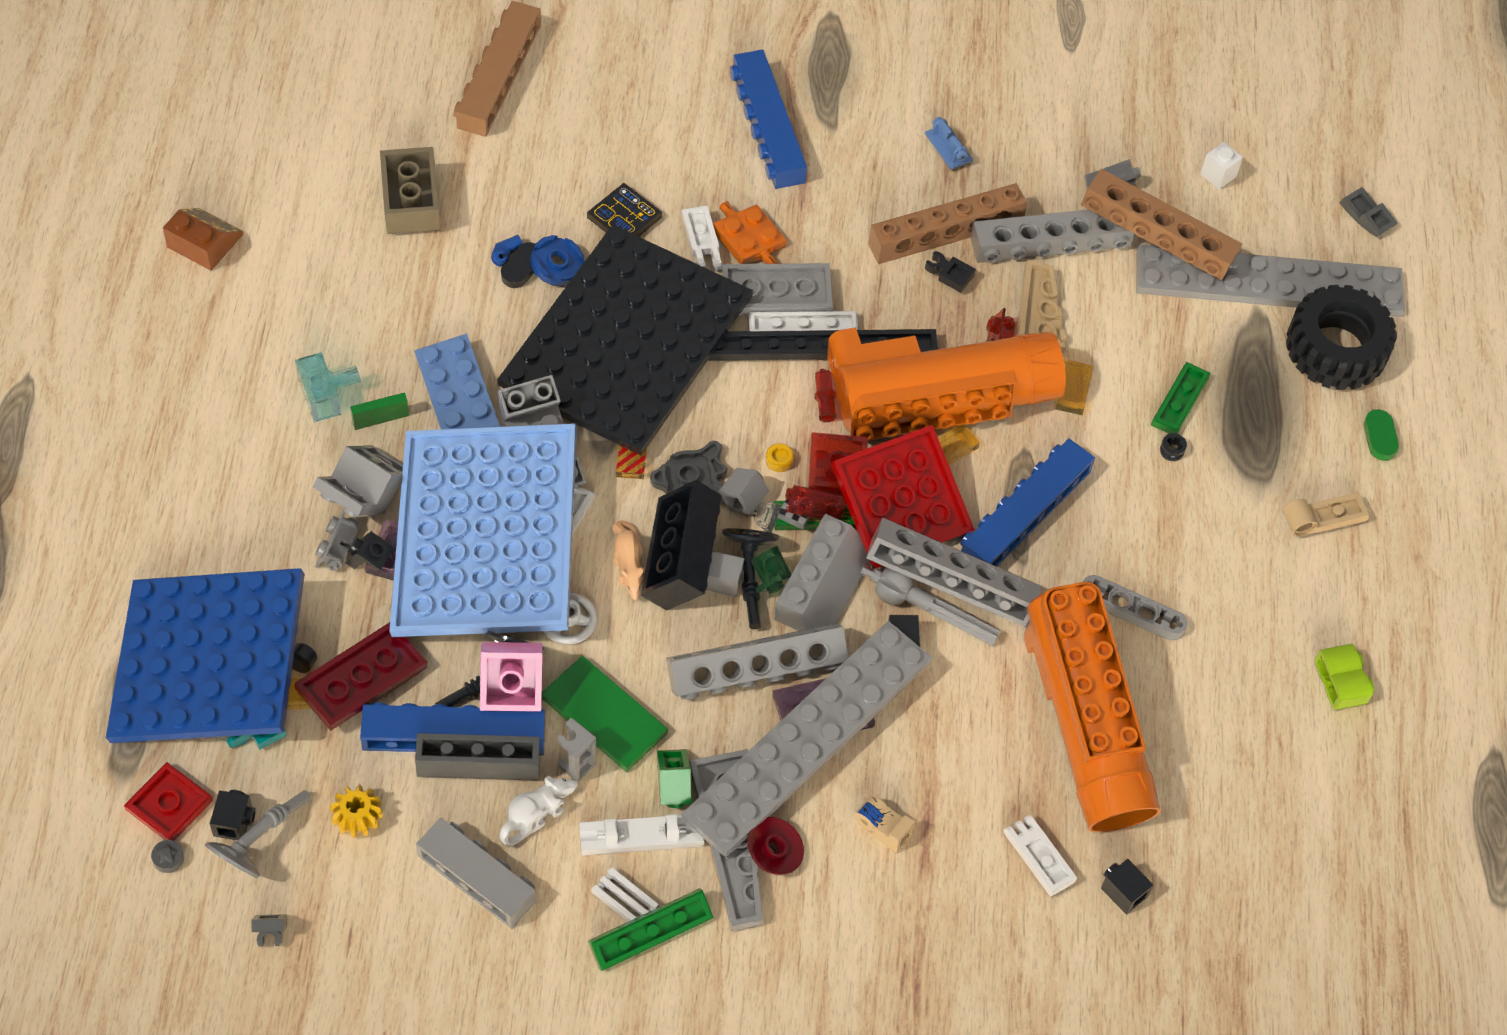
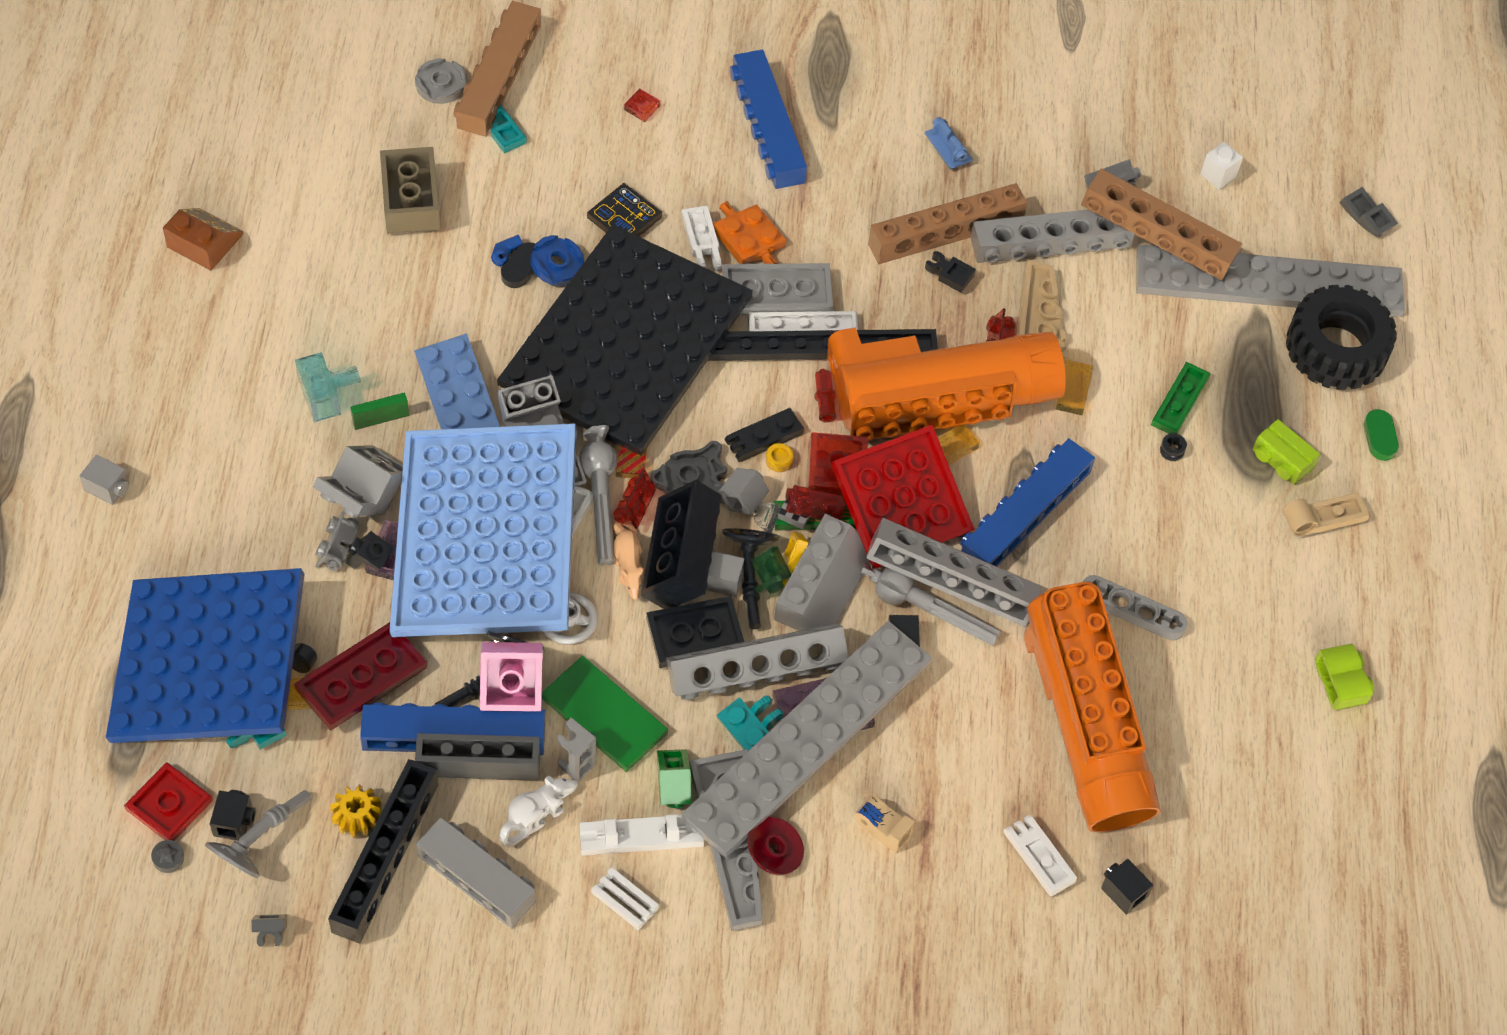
green tile [588,888,714,971] -> none
none -> light grey brick [79,454,129,505]
none -> black brick [328,759,438,944]
none -> light grey tile [415,58,467,104]
none -> teal tile [491,105,527,153]
none -> light grey piece [579,425,618,565]
none -> clear red hinge [613,469,656,529]
none -> clear red tile [624,88,660,122]
none -> black plate [646,596,744,668]
none -> teal hinge [716,695,784,751]
none -> black hinge [724,408,804,462]
none -> yellow tile [779,531,808,589]
none -> lime brick [1253,419,1321,485]

